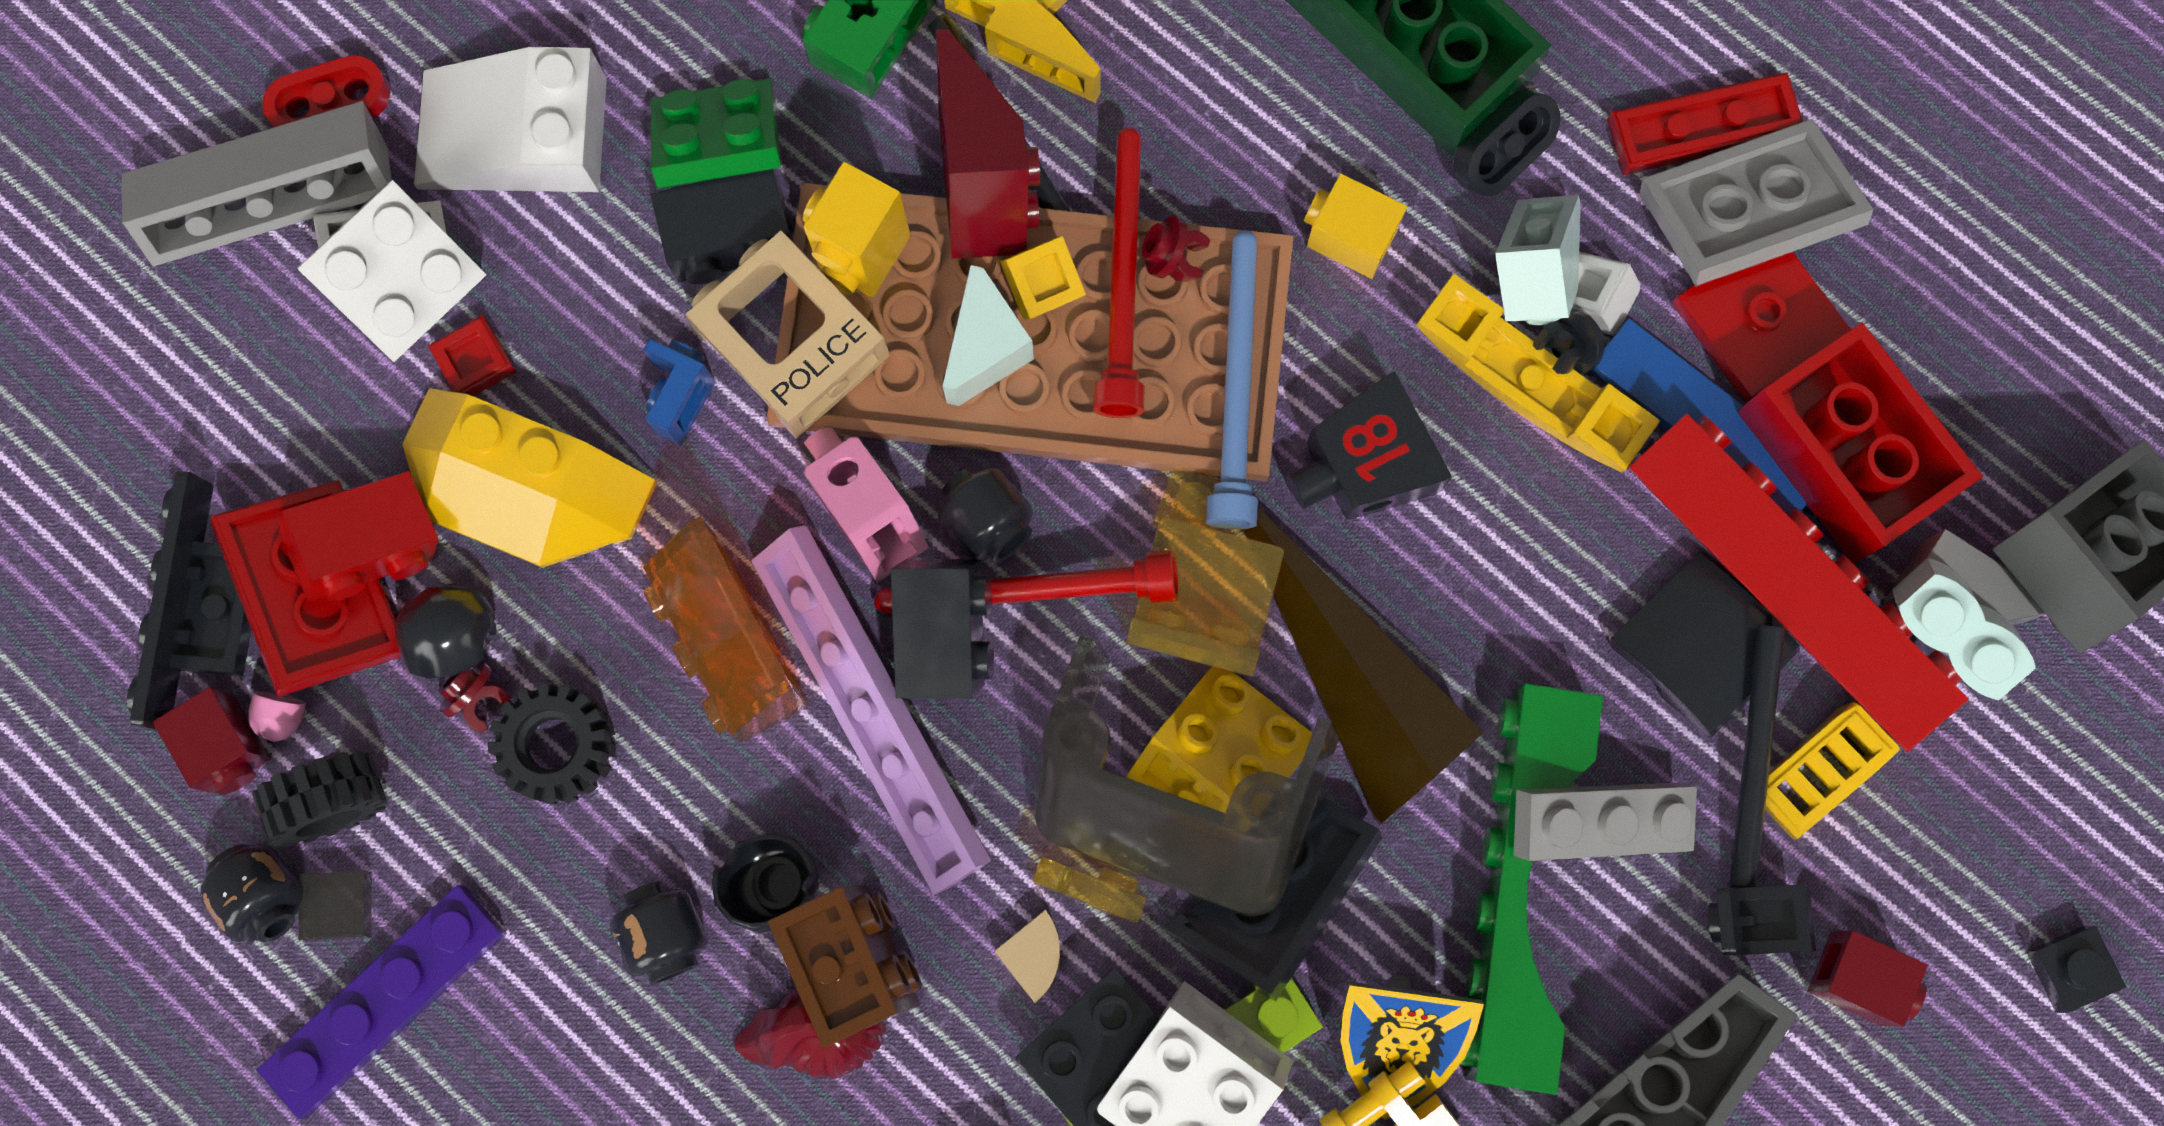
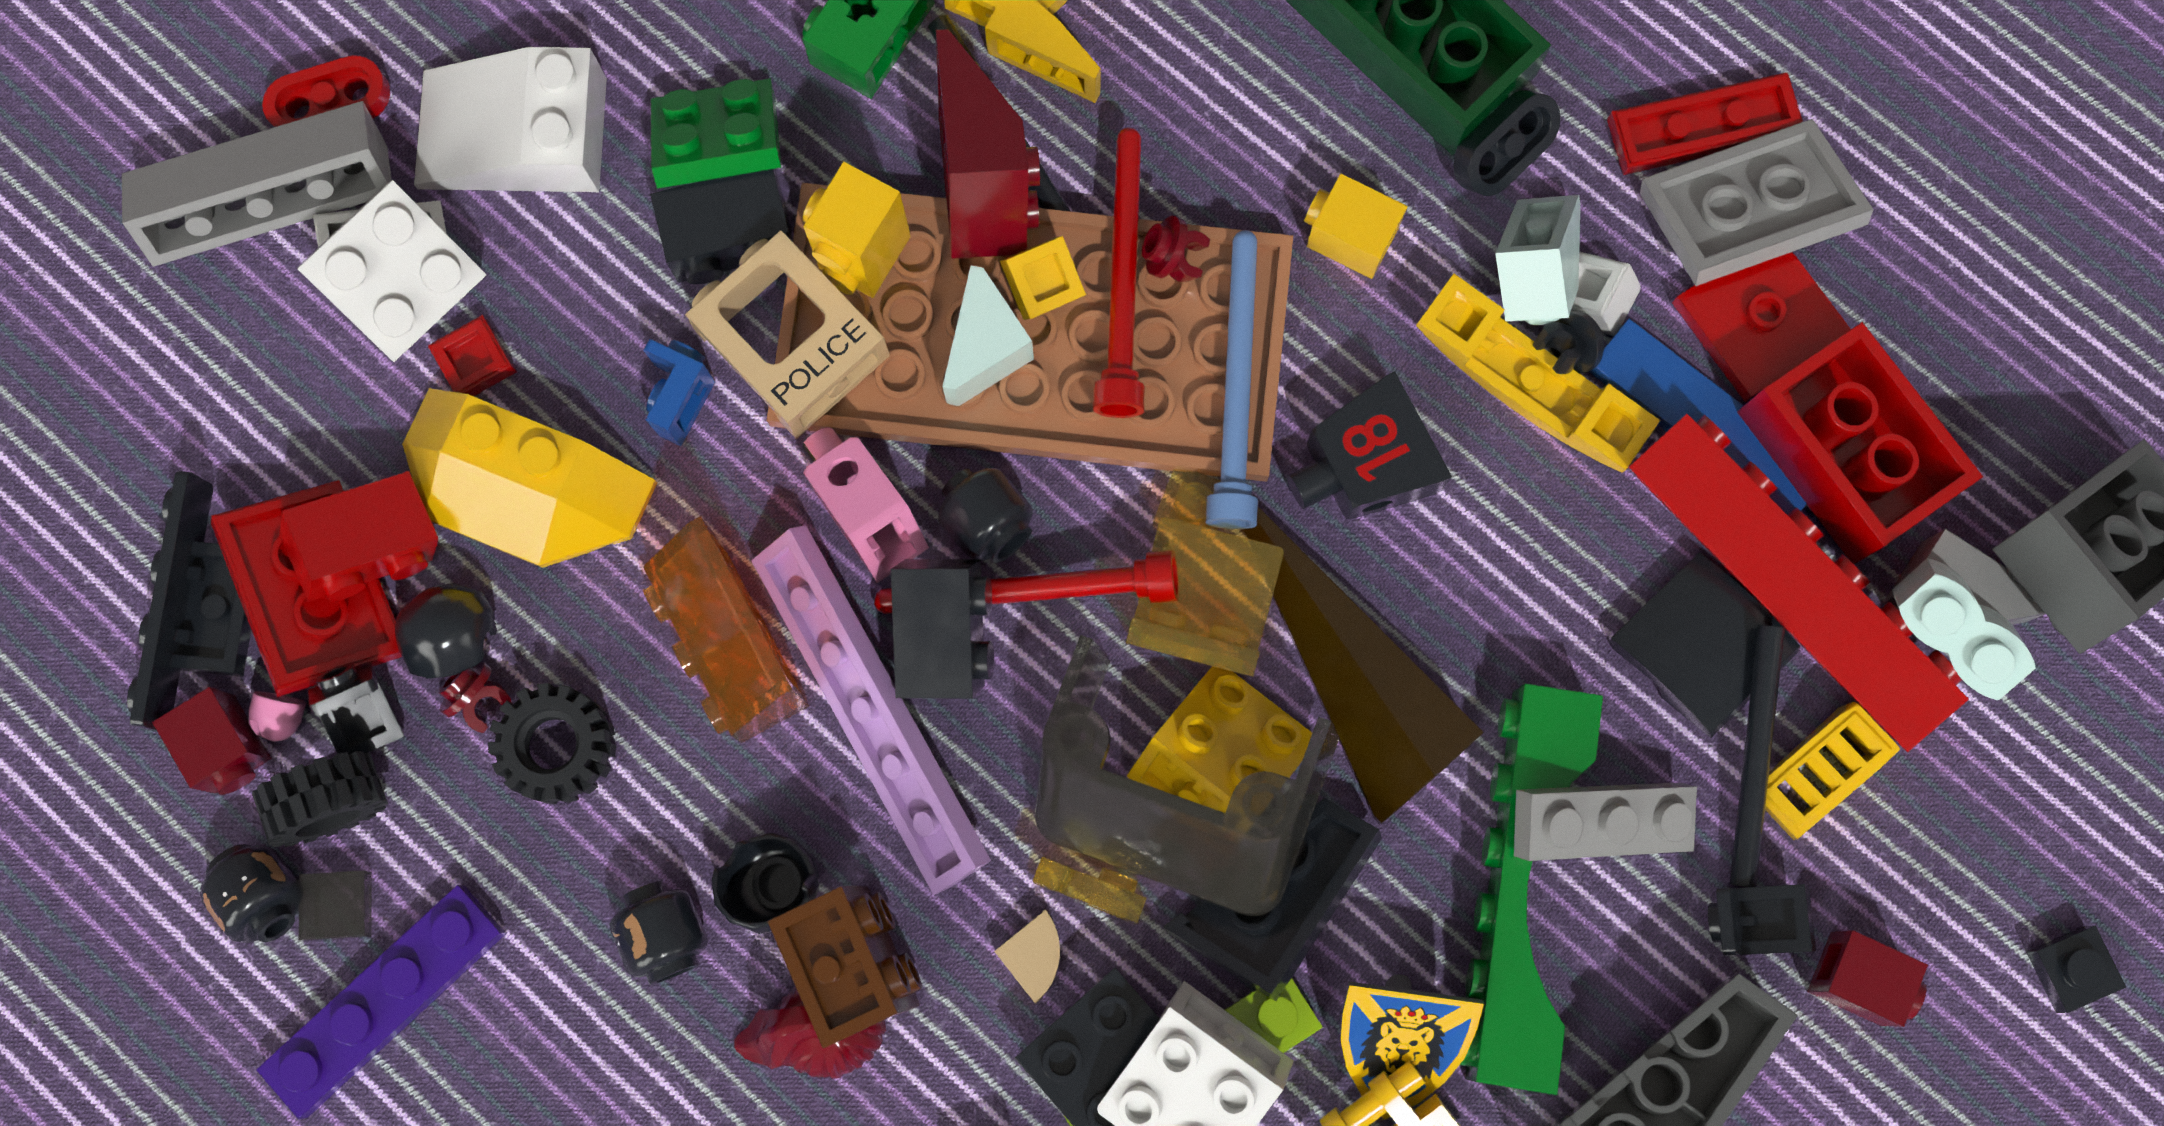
none -> black bracket [308,663,405,755]

